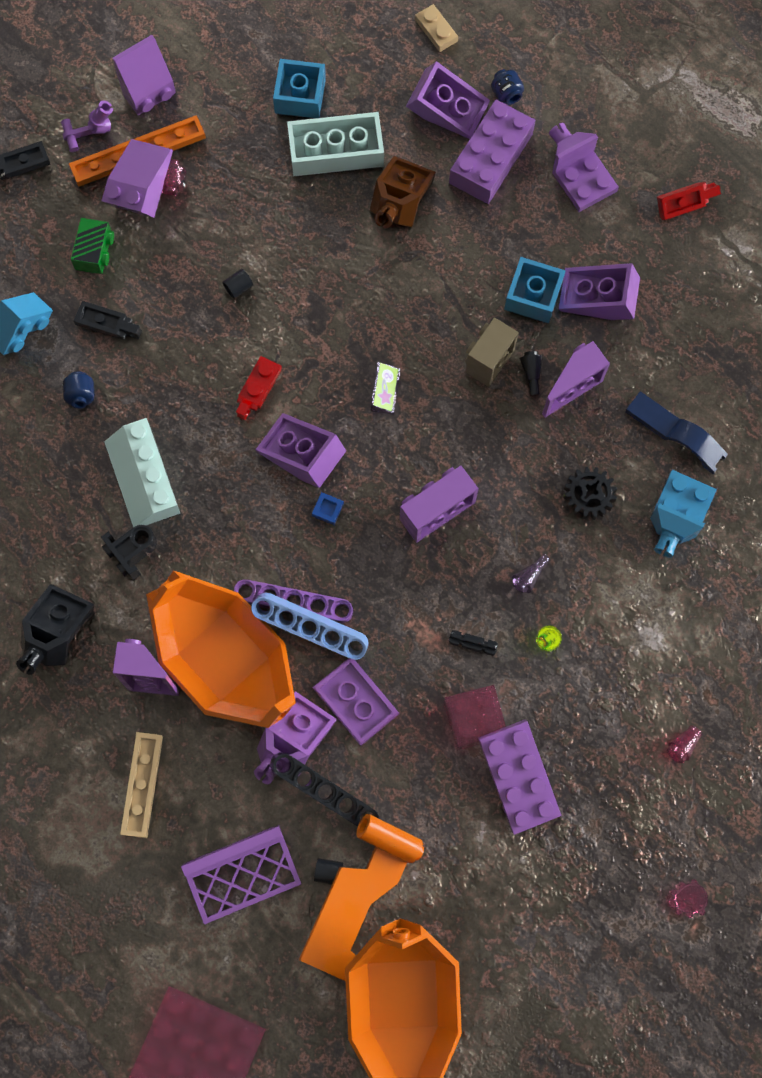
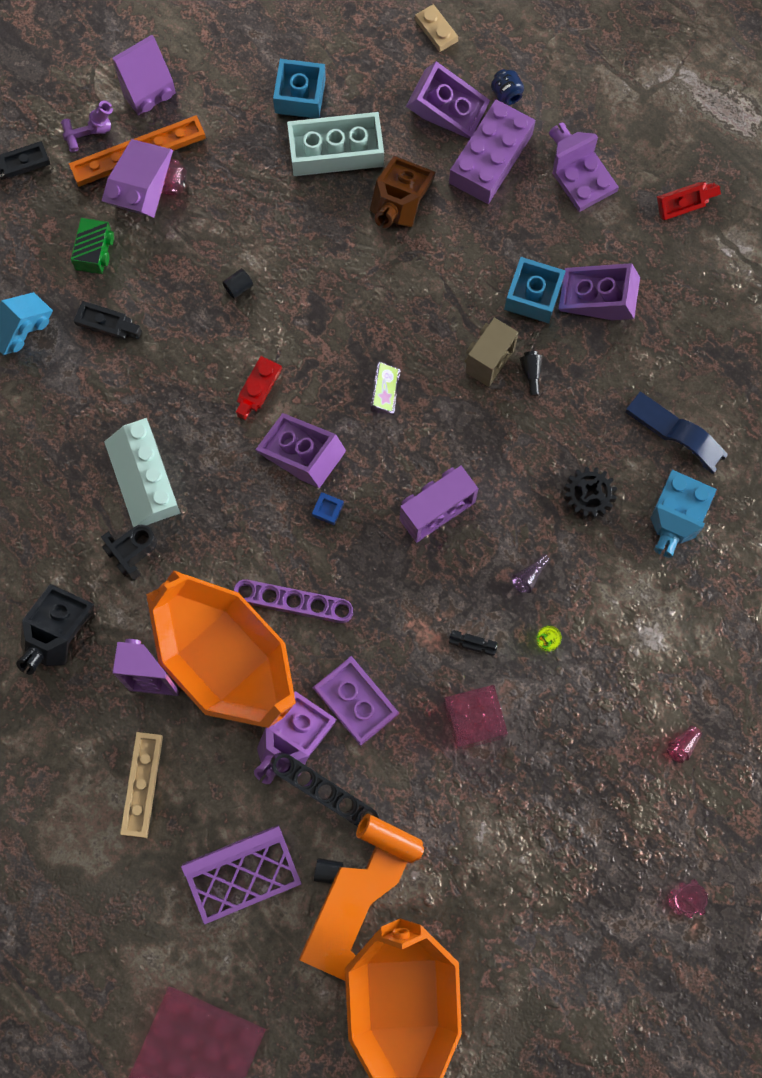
dark blue head [63,371,95,409] -> none
light blue beam [251,593,369,660] -> none
medium lavender plate [478,719,561,835] -> none
medium lavender slope [542,341,610,417] -> none

